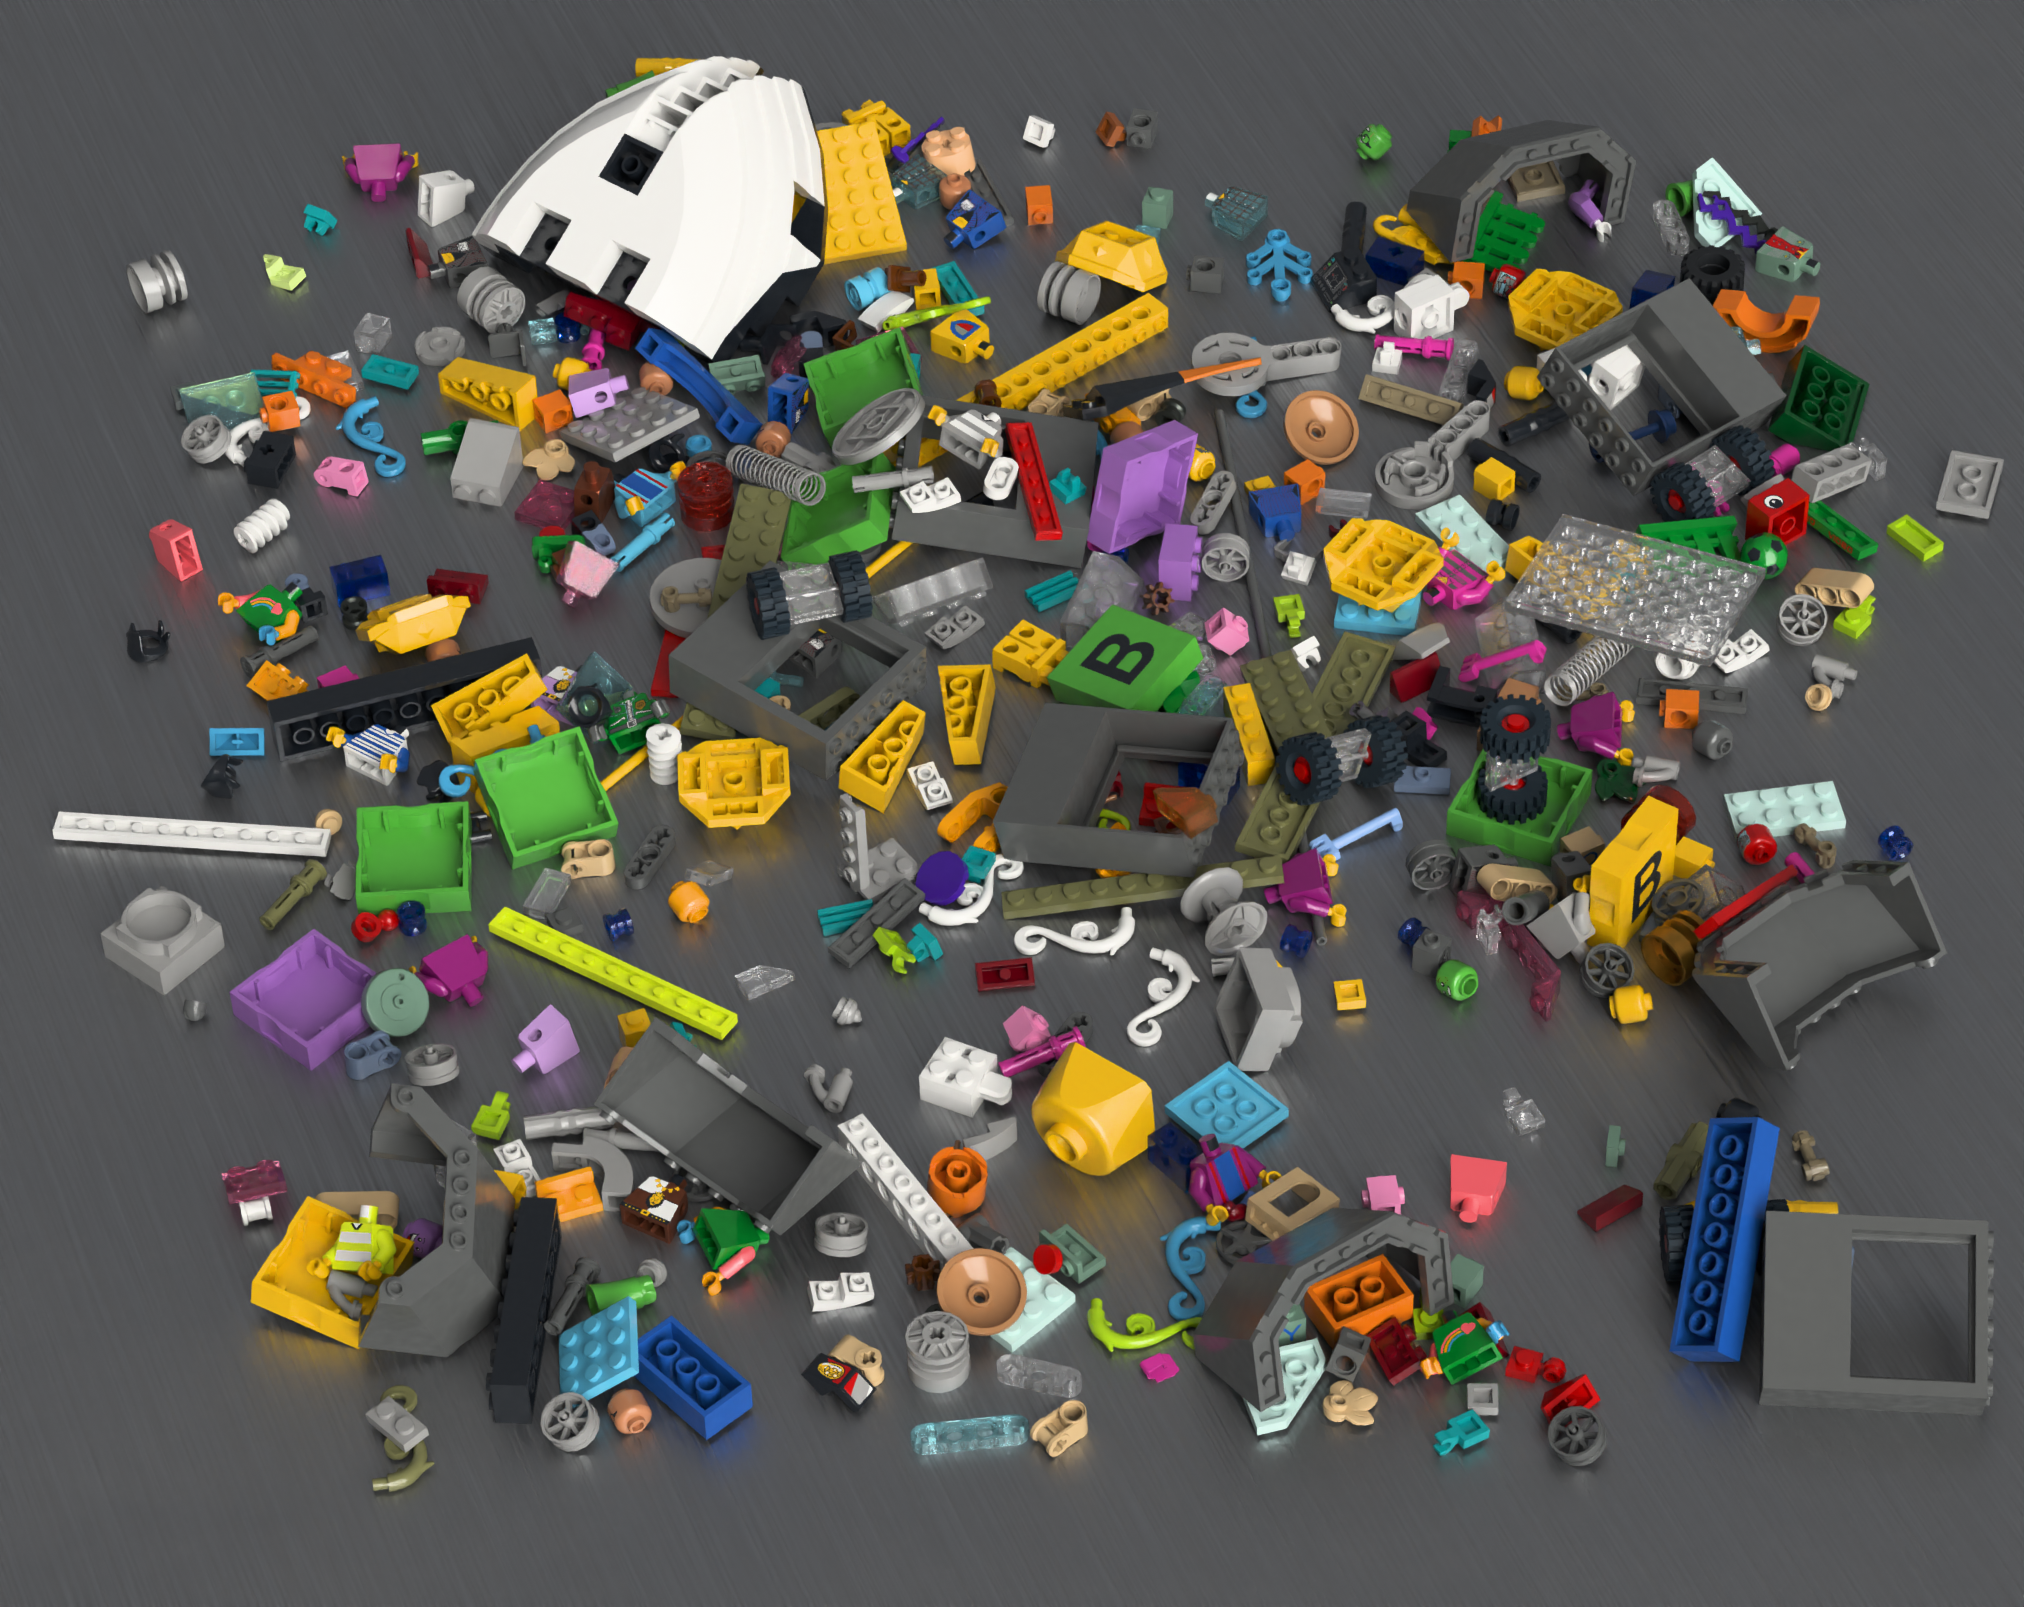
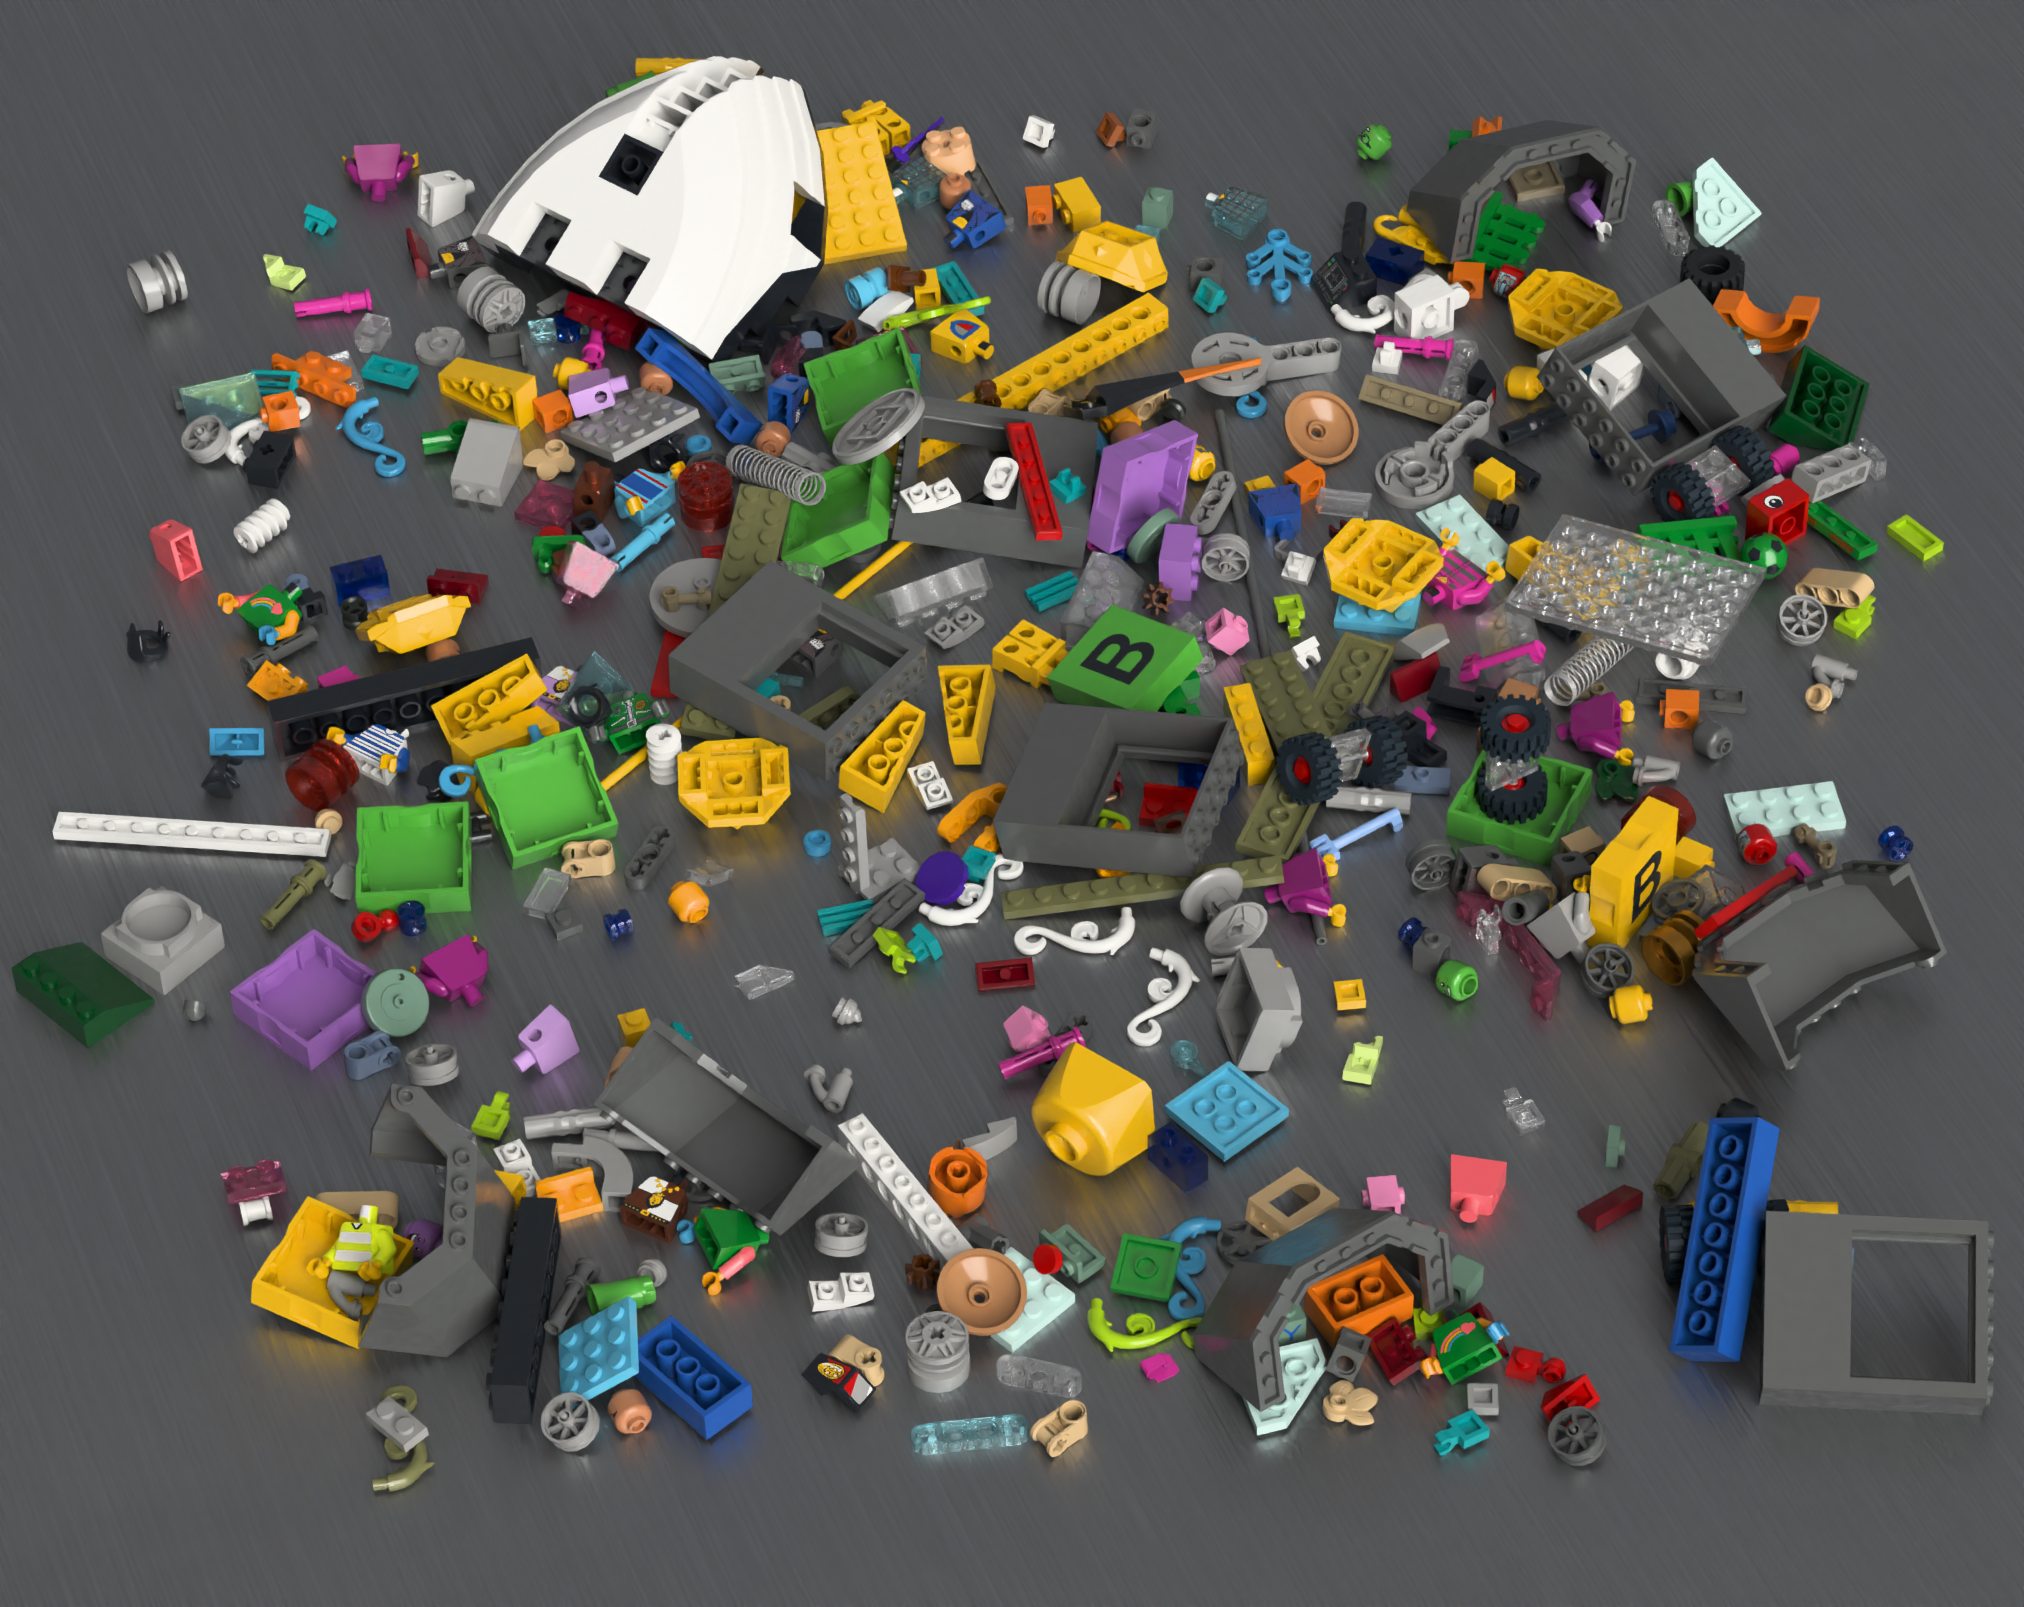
bright pink leg [314,457,369,497] -> none
neon yellow plate [488,907,738,1040] -> none
black plate [746,550,873,640] -> none
light grey pin [852,466,934,493] -> none
white brick [919,1037,1012,1118] -> none
light grey torso [927,405,1003,469] -> none
clear orange slope [1153,787,1218,839] -> none
clear light blue beam [1177,675,1228,716] -> none
torso [1189,1134,1282,1226] -> none
dark red arm [1223,1190,1256,1222] -> none
clear blue wheel [1280,924,1313,958] -> none
clear blue brick [1629,270,1676,309] -> none
dark purple piece [1697,191,1778,254] -> none
white slope [1708,629,1770,673] -> none
sand green torso [1755,226,1821,282] -> none
dark tan bar [1792,1130,1830,1181] -> none
light grey plate [1936,450,2004,519] -> none
none -> dark green slope [11,942,155,1049]
none -> clear red wheel [285,738,360,812]
none -> dark pink pin [294,288,373,318]
none -> dark azure tile [803,830,831,857]
none -> yellow brick [1051,177,1101,233]
none -> green hinge [1110,1233,1183,1303]
none -> sand green wheel [1127,508,1180,563]
none -> clear light blue plate [1170,1040,1211,1080]
none -> teal tile [1192,277,1228,313]
none -> light grey axle [1326,786,1412,815]
none -> yellowish green slope [1342,1036,1383,1085]

